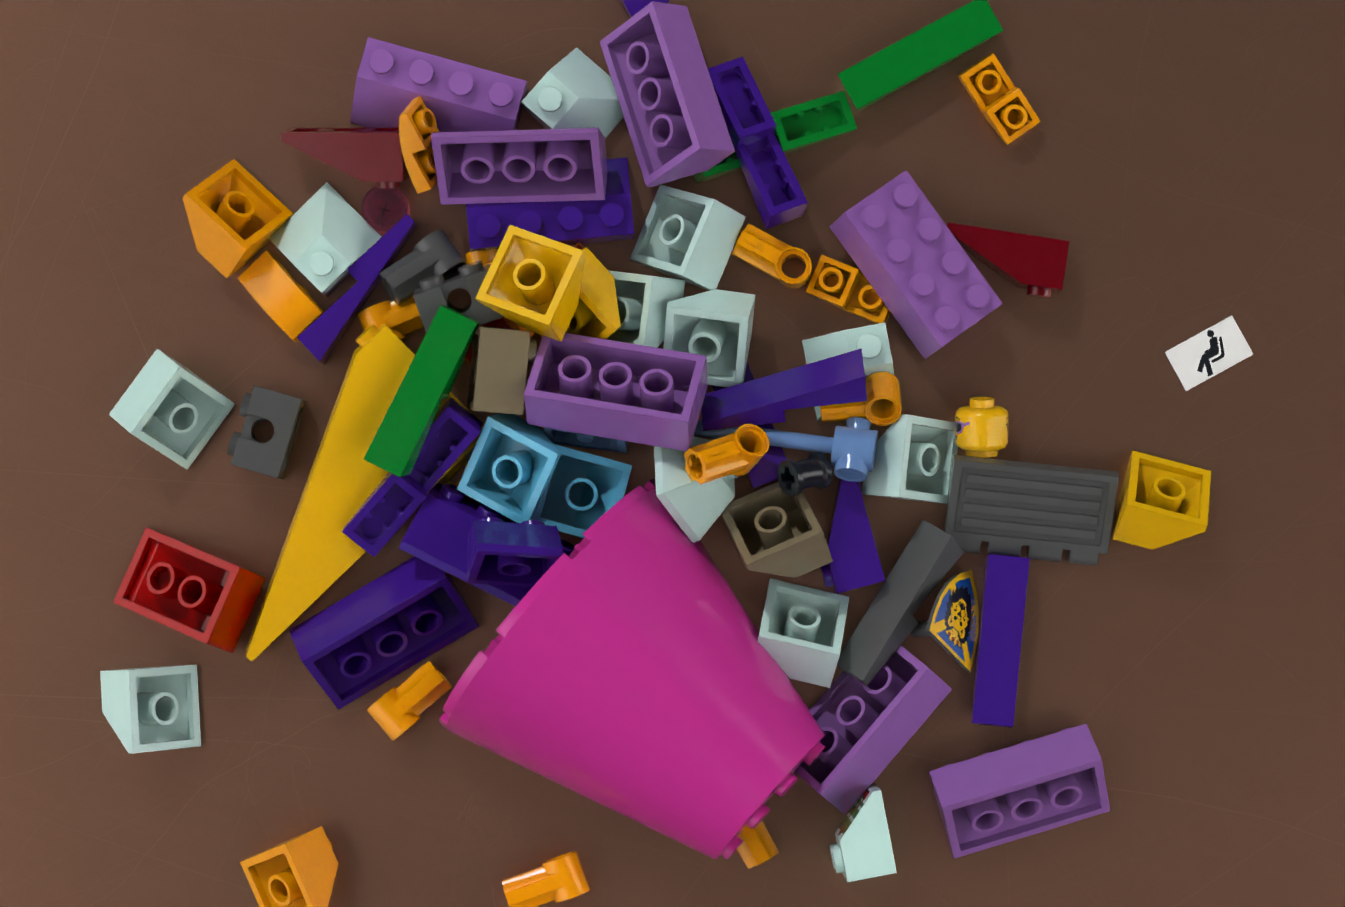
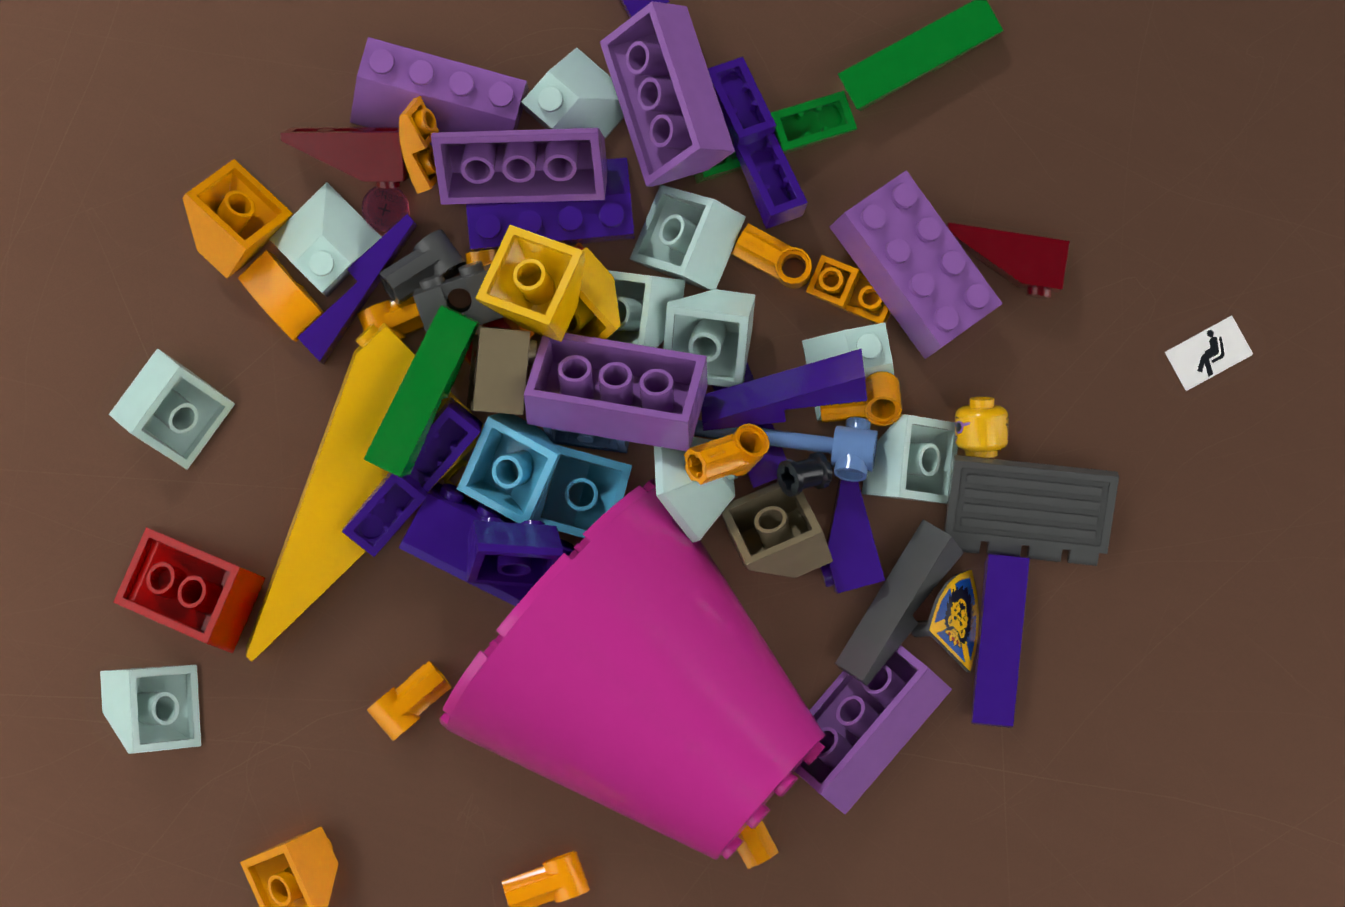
dark grey brick [228,385,307,479] -> none
dark purple slope [289,556,479,710] -> none
light aqua slope [757,578,849,688] -> none
light aqua slope [829,784,897,882] -> none
medium lavender slope [929,723,1110,859] -> none
light orange slope [957,53,1041,145] -> none
yellow slope [1113,450,1211,550] -> none

